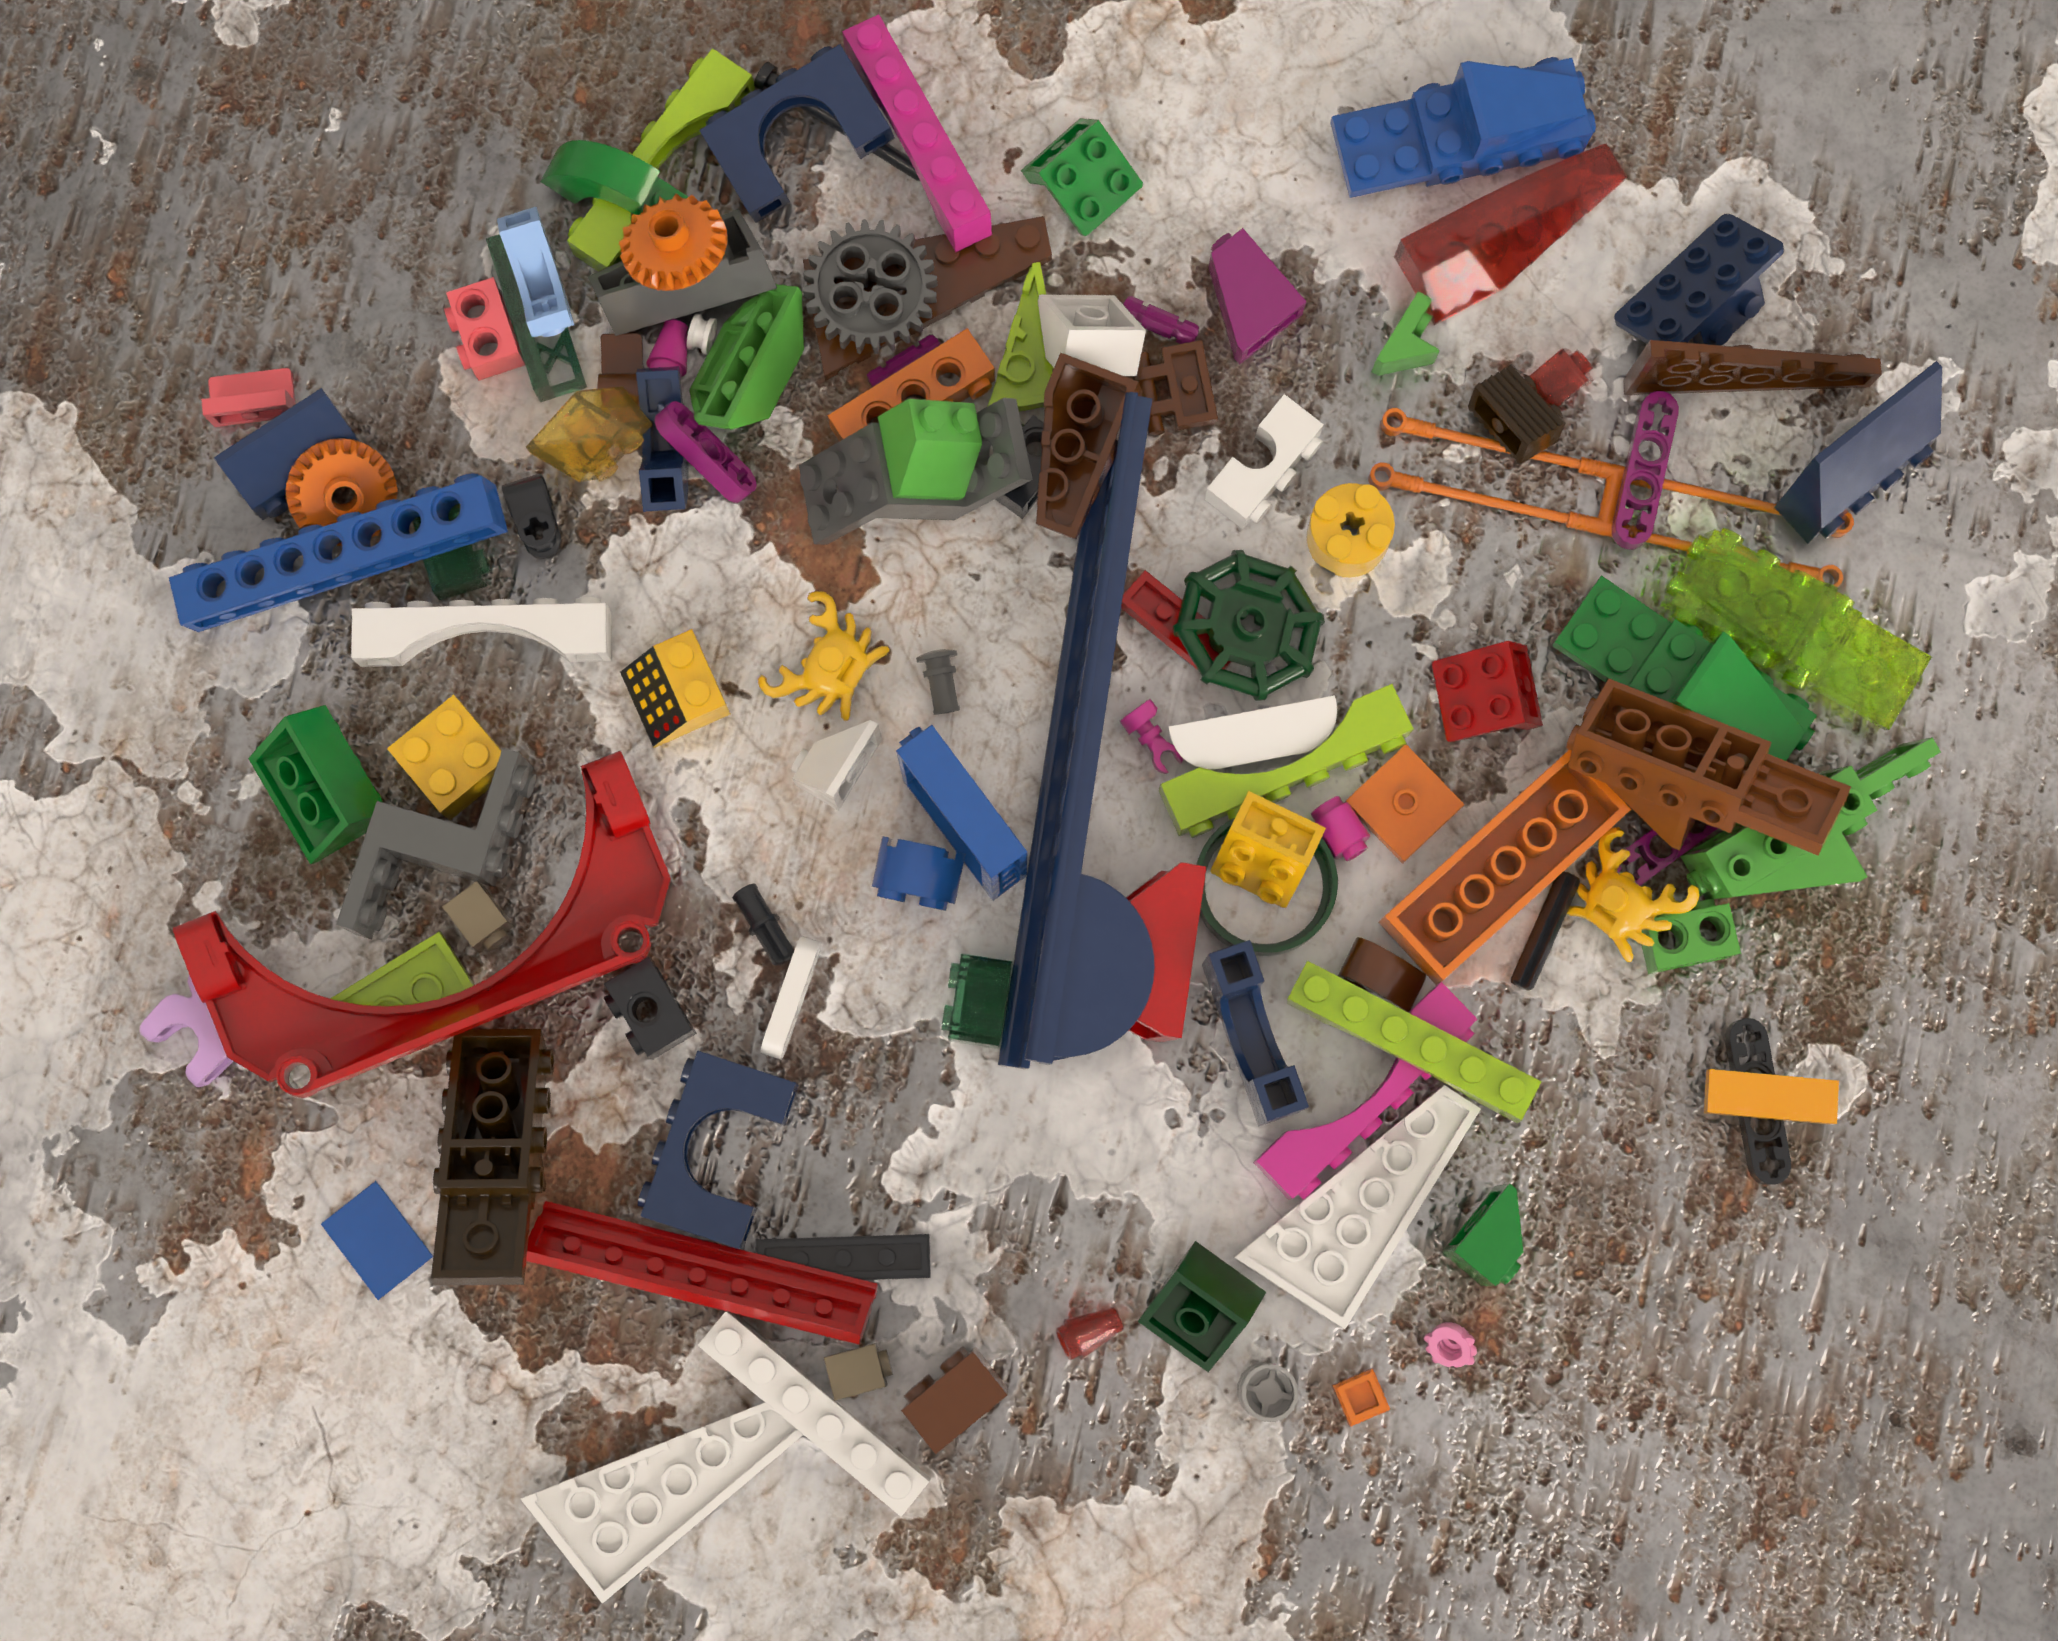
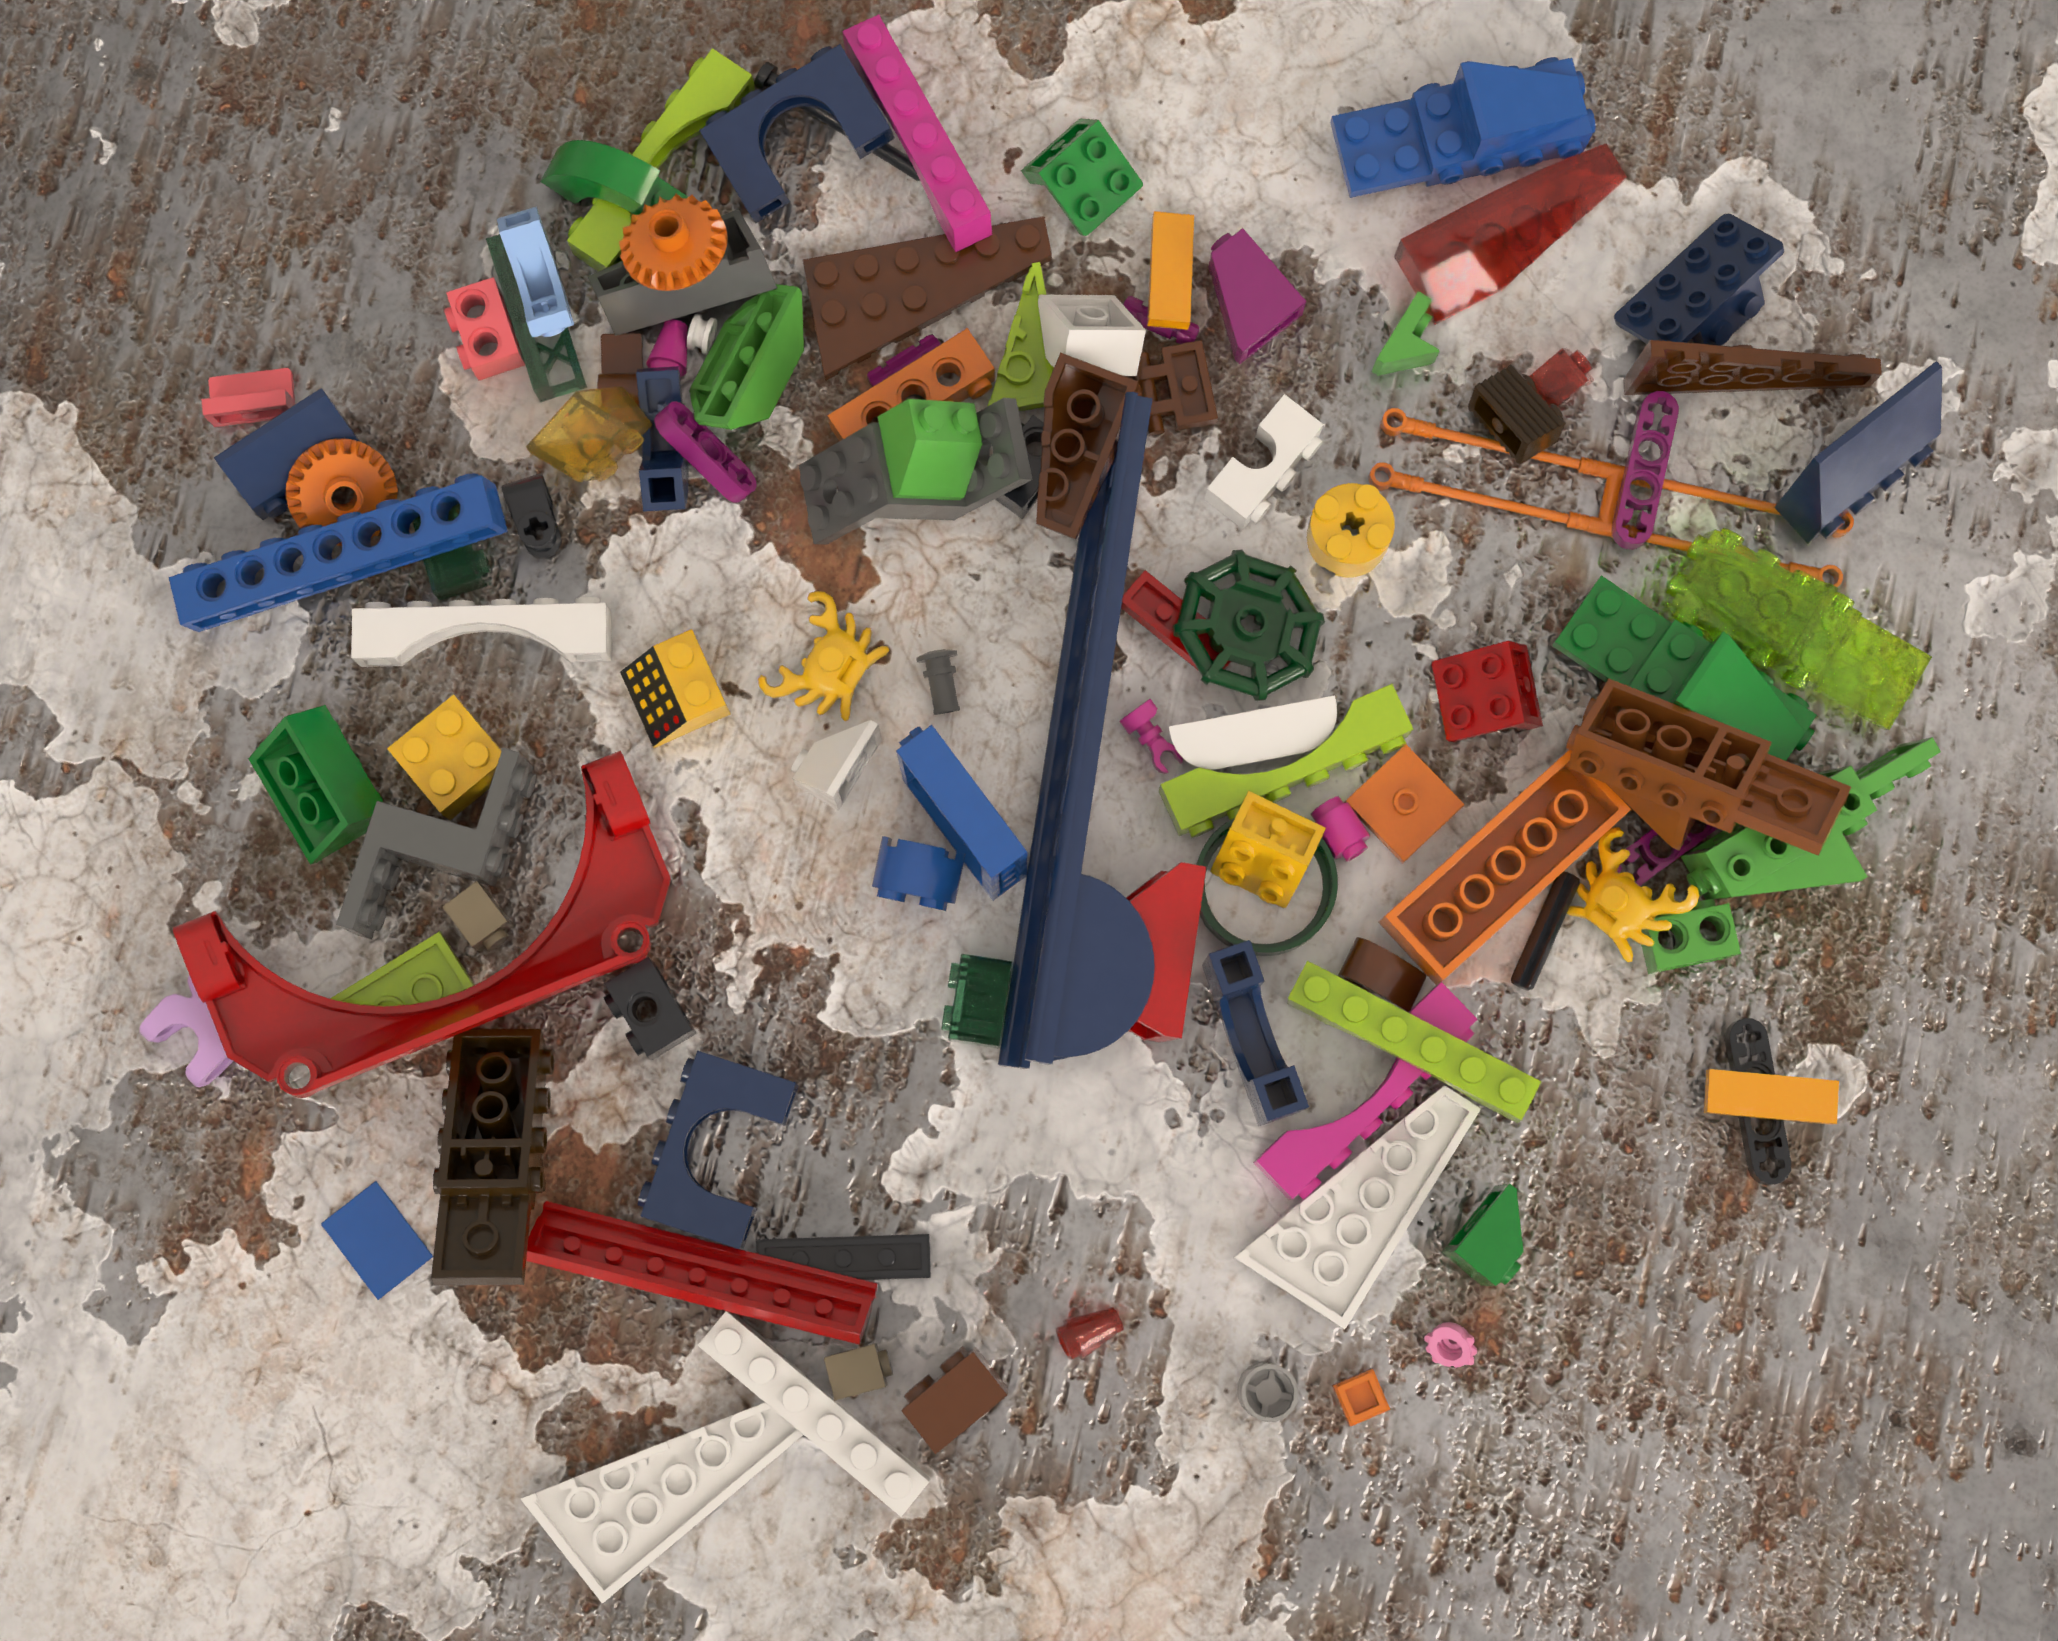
black axle [732,883,794,966] -> none
white beam [761,936,822,1060] -> none
dark grey gear [803,219,938,354] -> none
dark green slope [1138,1241,1266,1373] -> none
none -> light orange tile [1147,211,1194,330]

